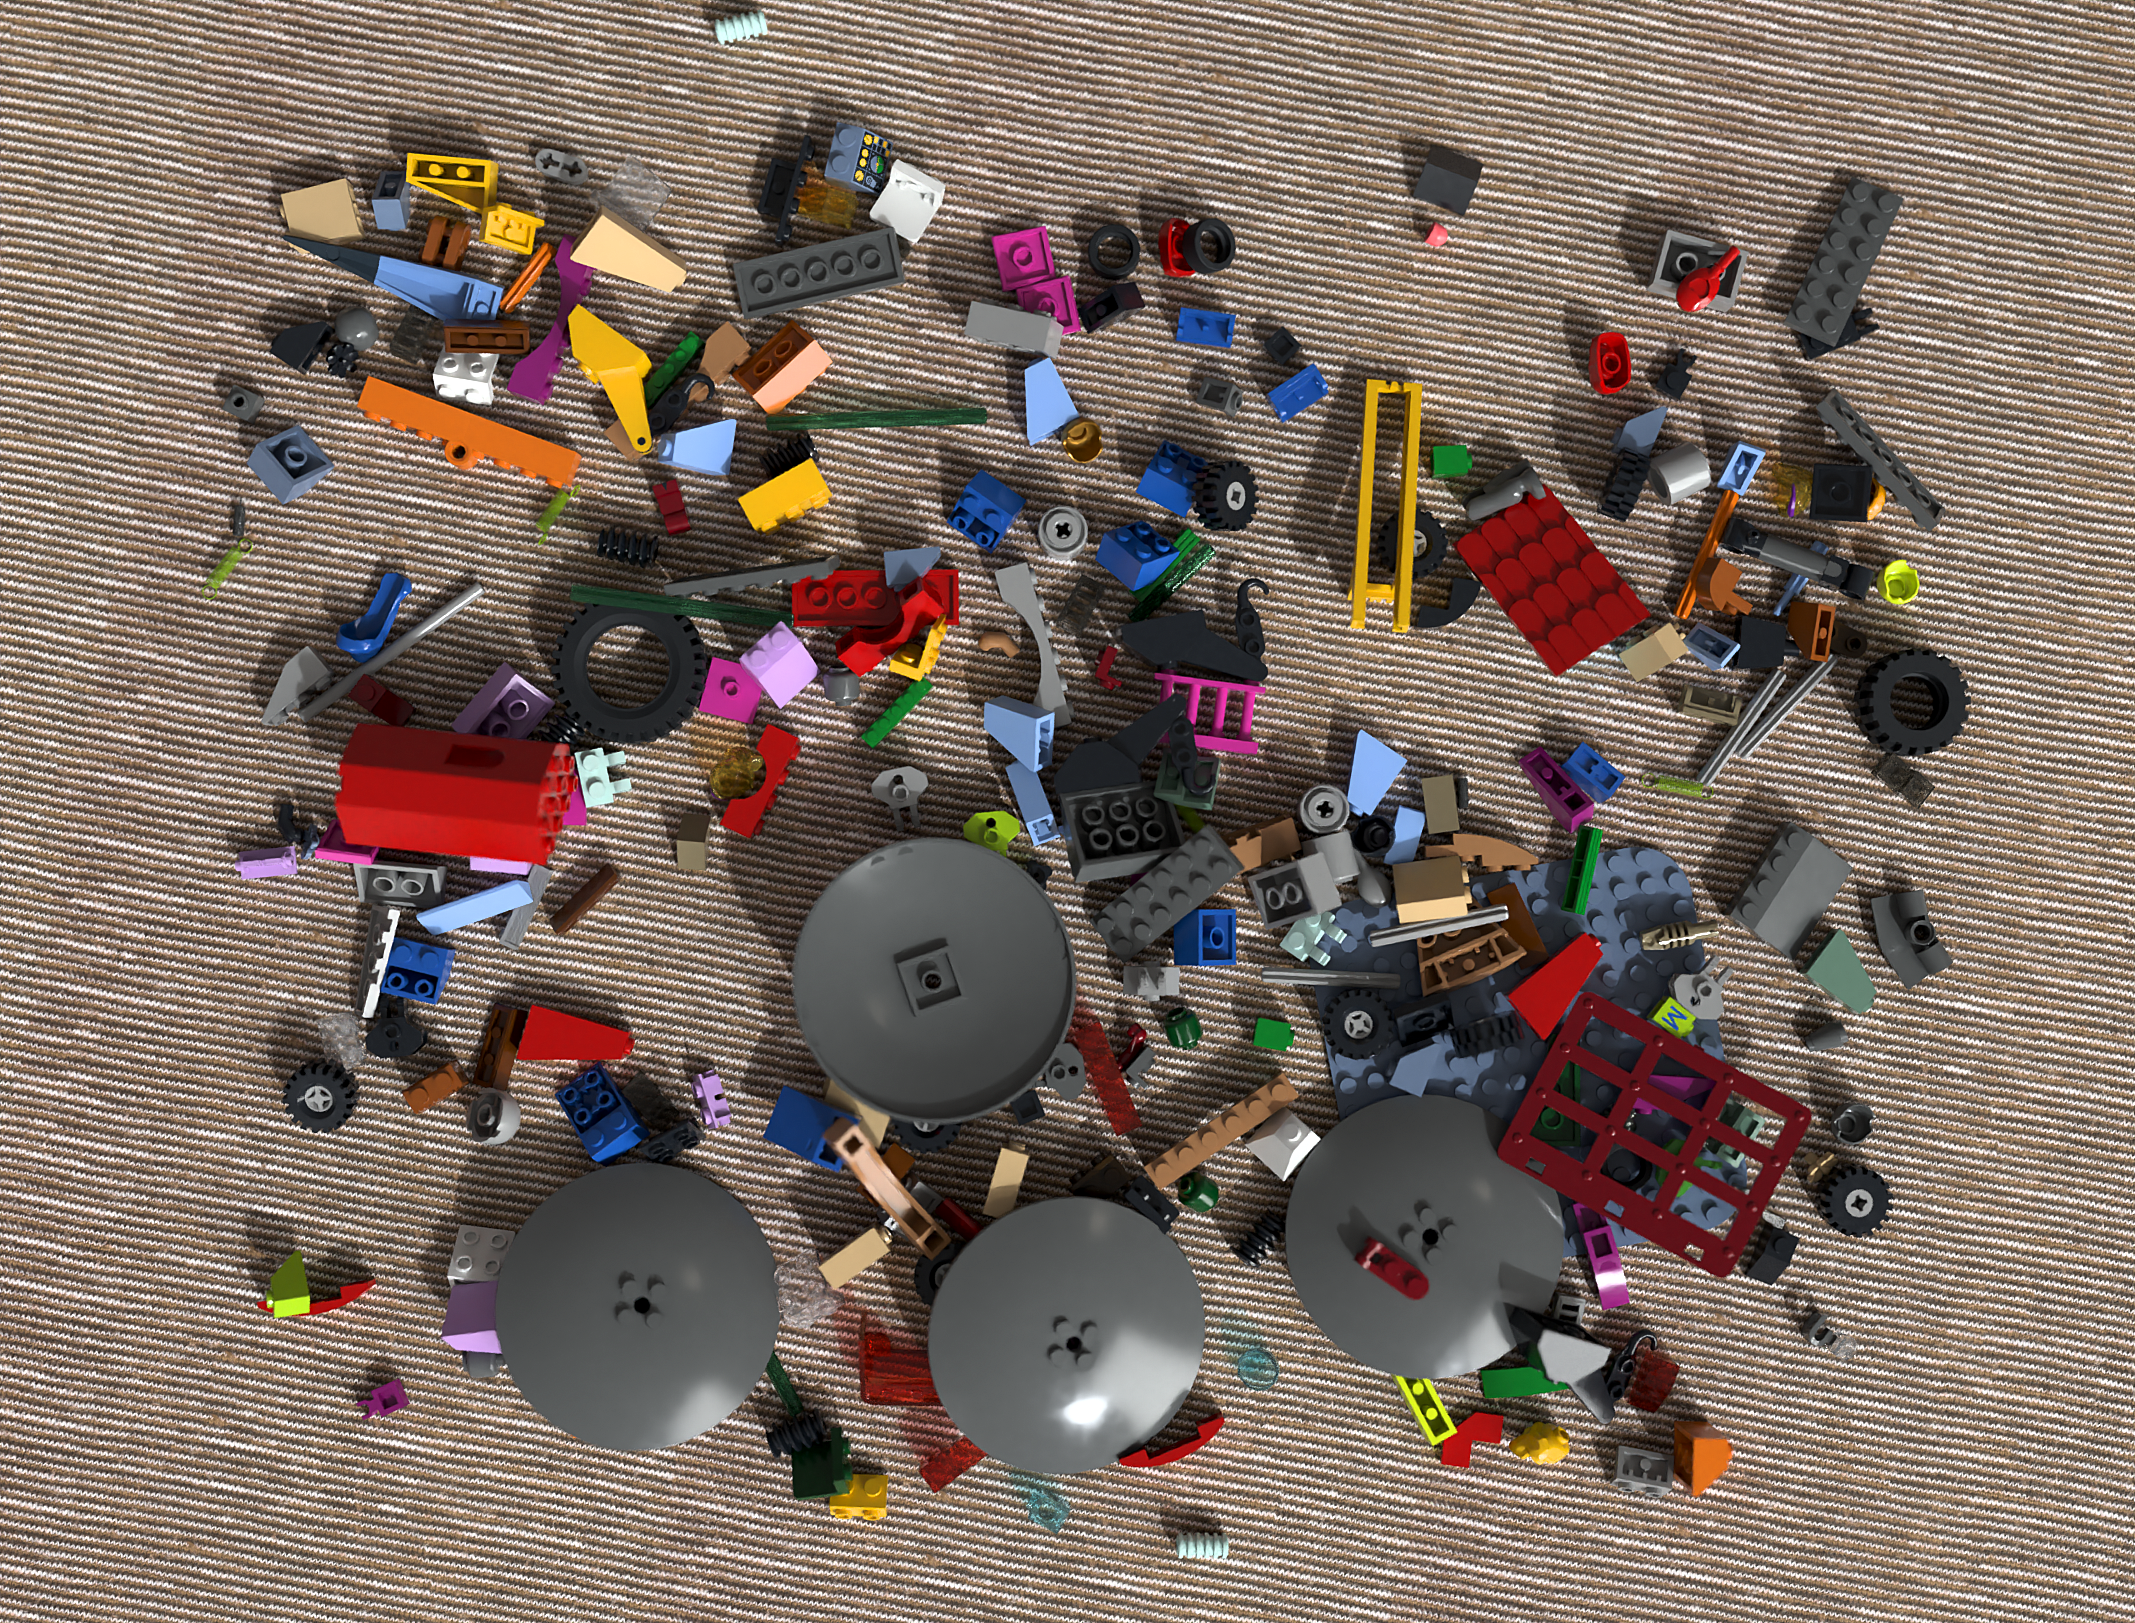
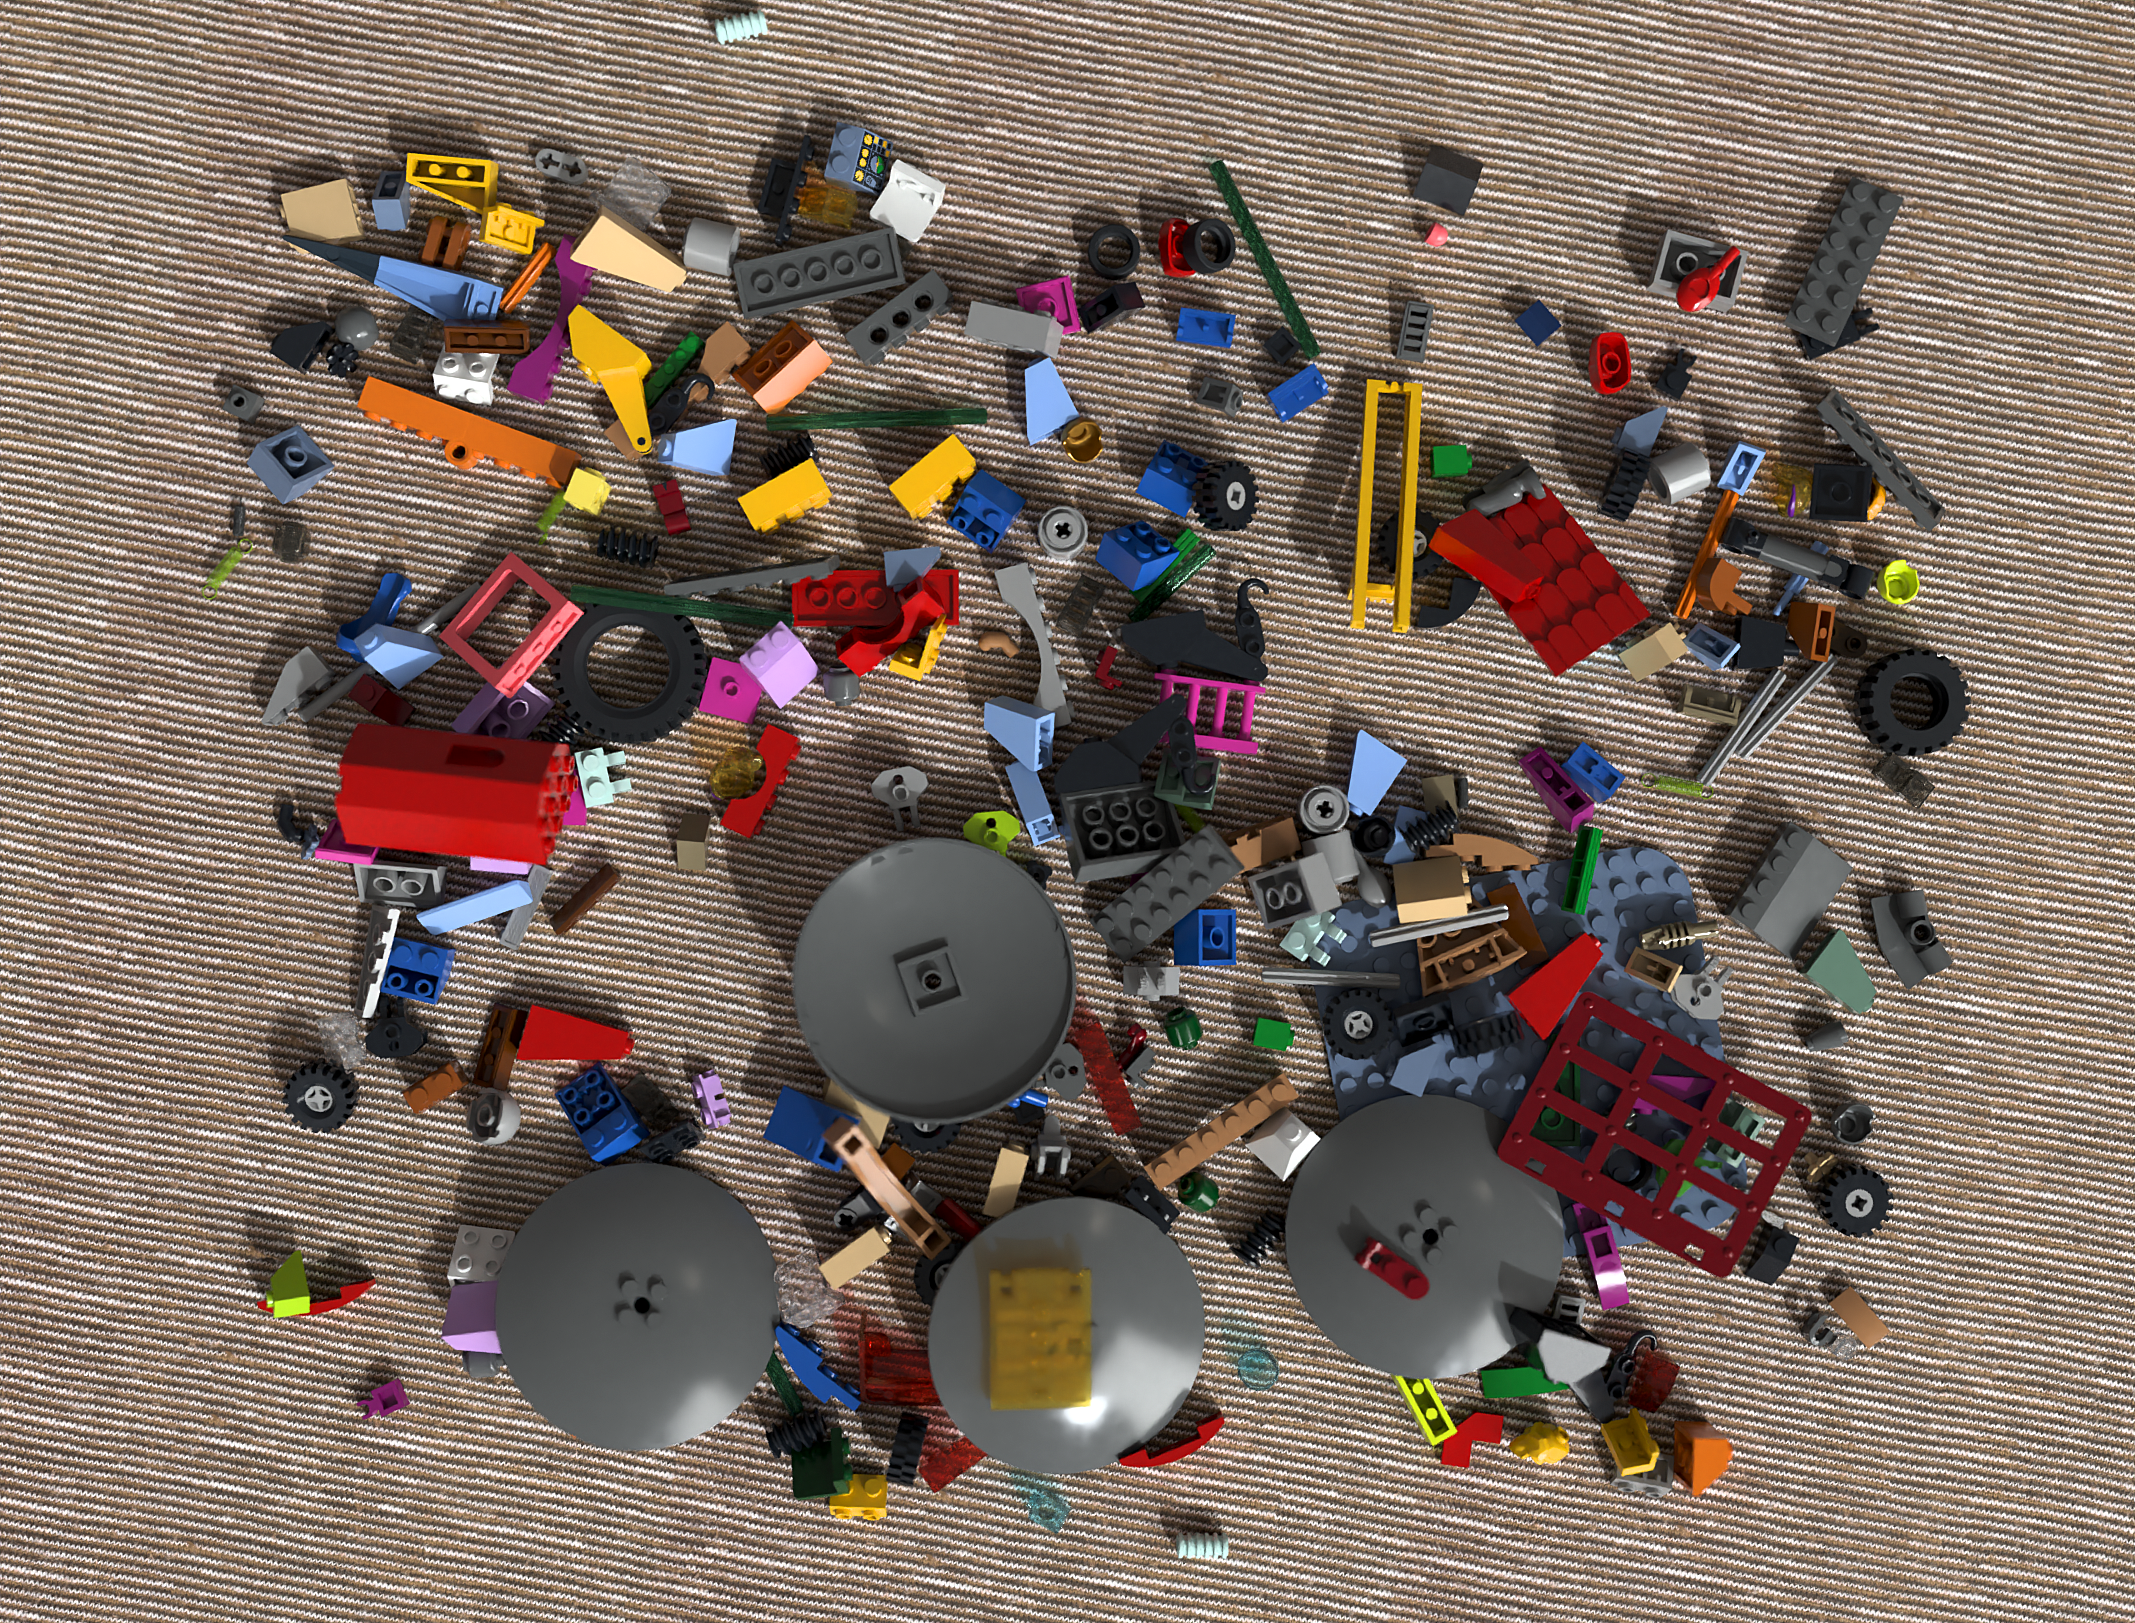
lavender hinge [235,846,298,880] -> none
green piece [860,677,934,749] -> none
dark pink plate [991,225,1056,292] -> none
lime brick [1646,996,1696,1039] -> none
none -> clear smoke head [272,521,311,564]
none -> light blue slope [353,624,443,690]
none -> coral piece [439,552,584,699]
none -> light yellow brick [563,467,612,517]
none -> light grey piece [682,217,740,276]
none -> blue slope [775,1321,863,1412]
none -> black piece [834,1185,883,1231]
none -> dark grey brick [844,269,954,367]
none -> black wheel [885,1411,930,1488]
none -> yellow brick [888,434,977,520]
none -> clear yellow door [990,1267,1092,1411]
none -> blue arm [1007,1088,1048,1108]
none -> light grey hinge [1029,1115,1071,1182]
none -> clear green axle [1210,160,1321,360]
none -> dark grey slope [1396,300,1434,363]
none -> black piece [1398,800,1461,856]
none -> red slope [1429,508,1544,603]
none -> dark blue piece [1515,300,1562,347]
none -> yellow bracket [1600,1408,1659,1476]
none -> tan slope [1624,947,1683,992]
none -> medium nougat slope [1829,1286,1891,1349]

